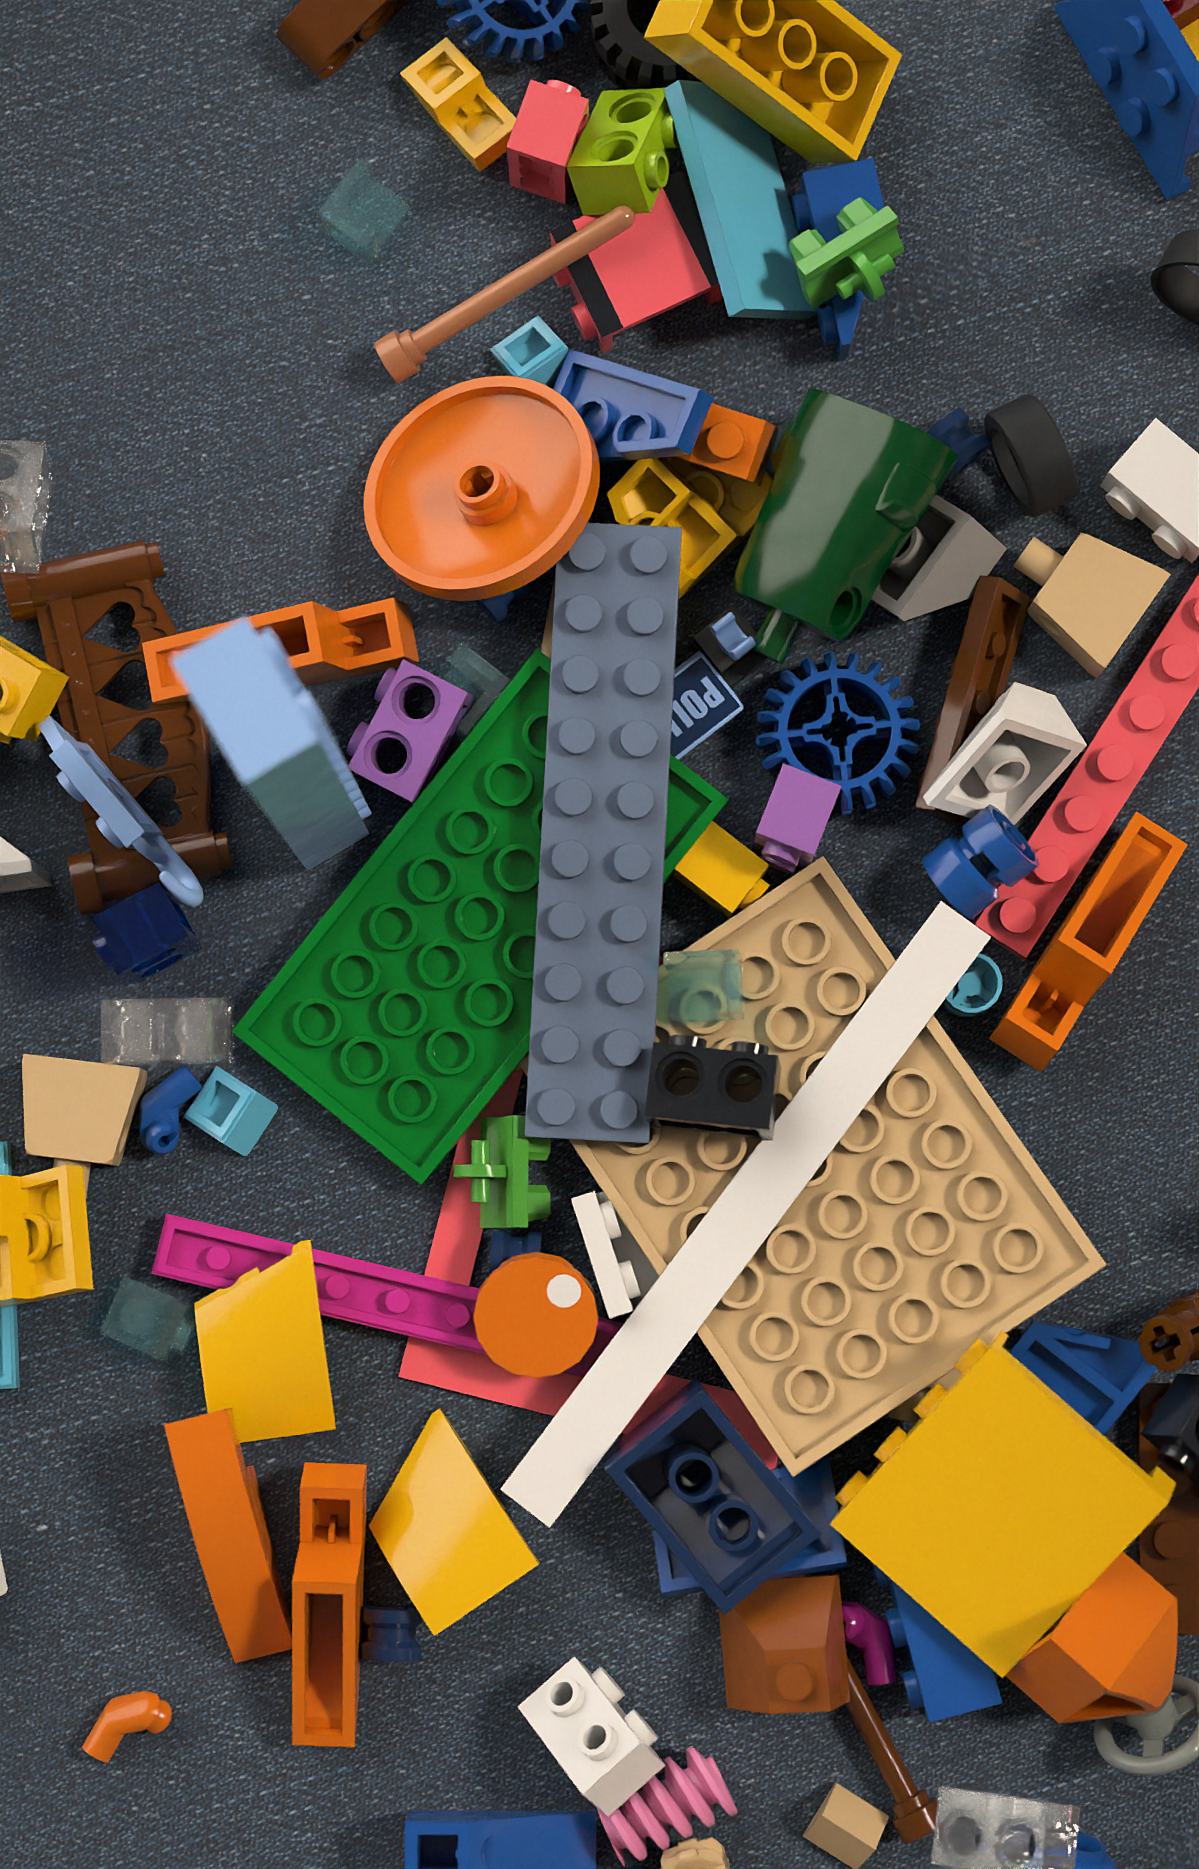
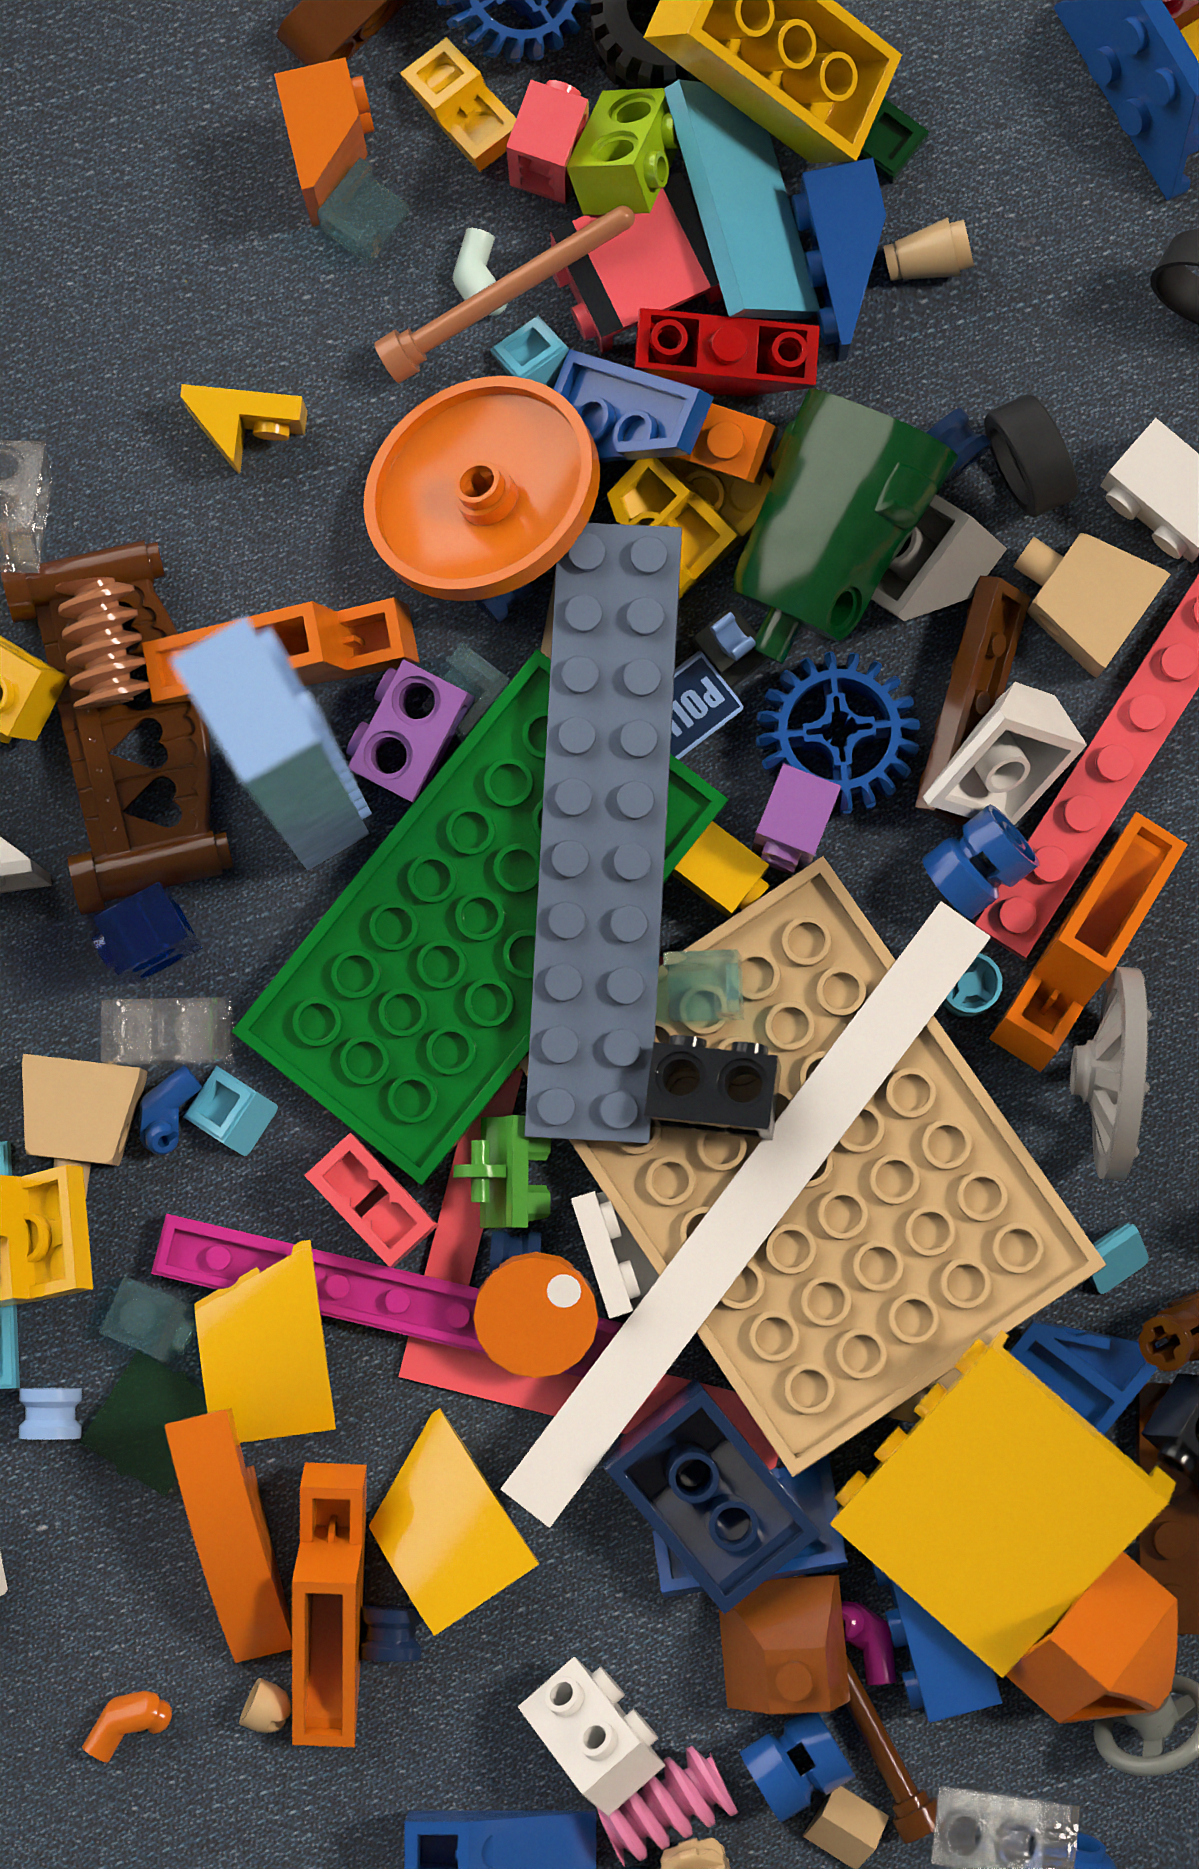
light blue plate [38,715,204,908] -> none
bright green hips [789,197,904,309] -> none
none -> light blue wheel [19,1387,82,1440]
none -> nougat piece [55,577,150,709]
none -> clear green piece [80,1350,208,1497]
none -> yellow slope [180,384,307,474]
none -> tan hinge [239,1678,291,1733]
none -> orange slope [274,57,375,227]
none -> coral brick [304,1133,439,1268]
none -> light aqua arm [453,228,508,316]
none -> red slope [634,308,820,397]
none -> blue wheel [739,1712,856,1823]
none -> dark green tile [858,98,930,183]
none -> tan cone [883,217,974,281]
none -> light grey wheel [1070,966,1152,1181]
none -> medium azure slope [1088,1223,1149,1294]

